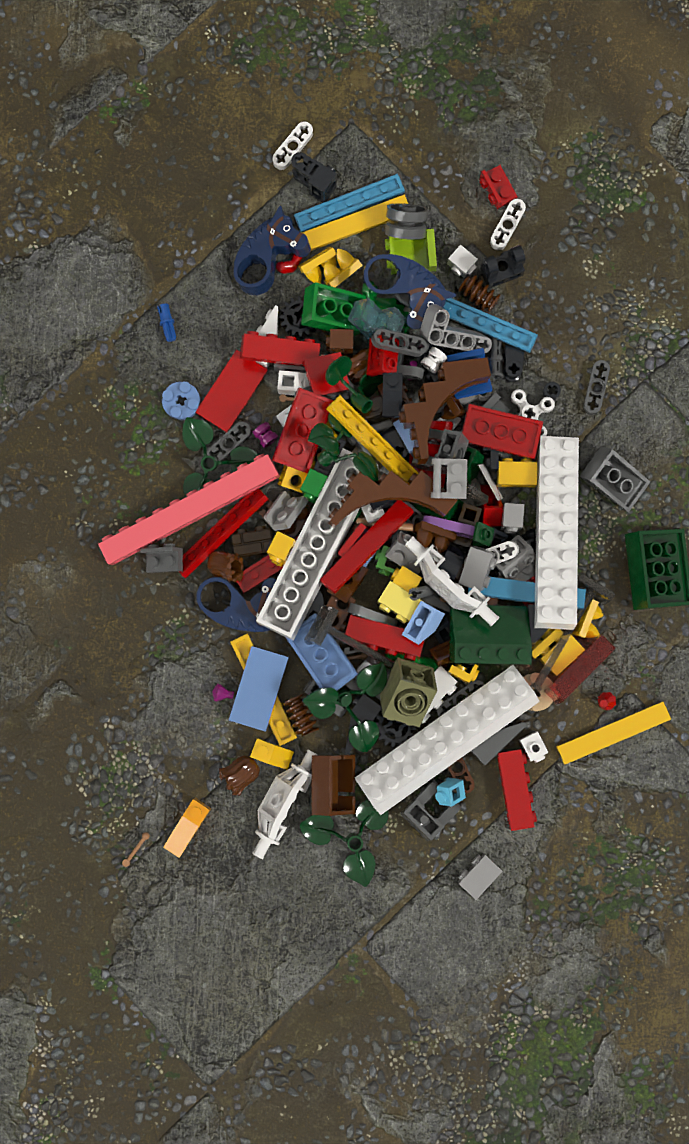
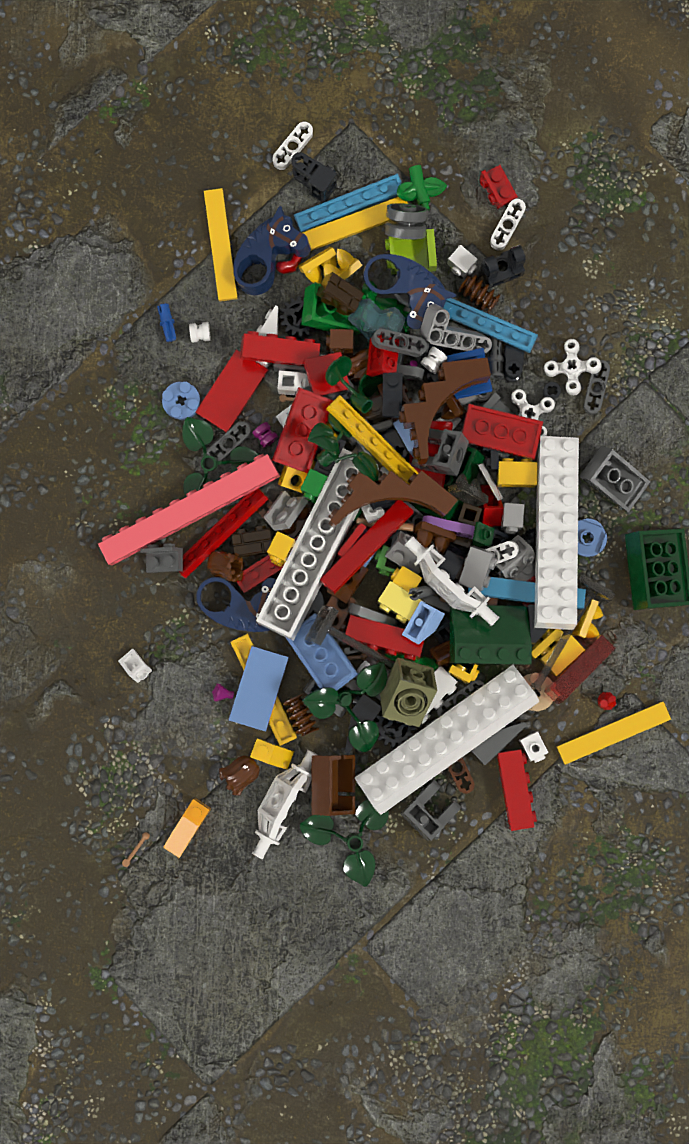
light grey plate [431,458,467,499] -> none
medium azure brick [435,777,466,807] -> none
light grey brick [457,853,503,900] -> none
none -> white bracket [118,649,152,683]
none -> white wheel [189,322,211,343]
none -> yellow tile [204,188,238,302]
none -> dark brown brick [317,272,364,316]
none -> green plant [397,165,447,211]
none -> white gear [544,339,601,396]
none -> medium blue plate [578,519,607,557]

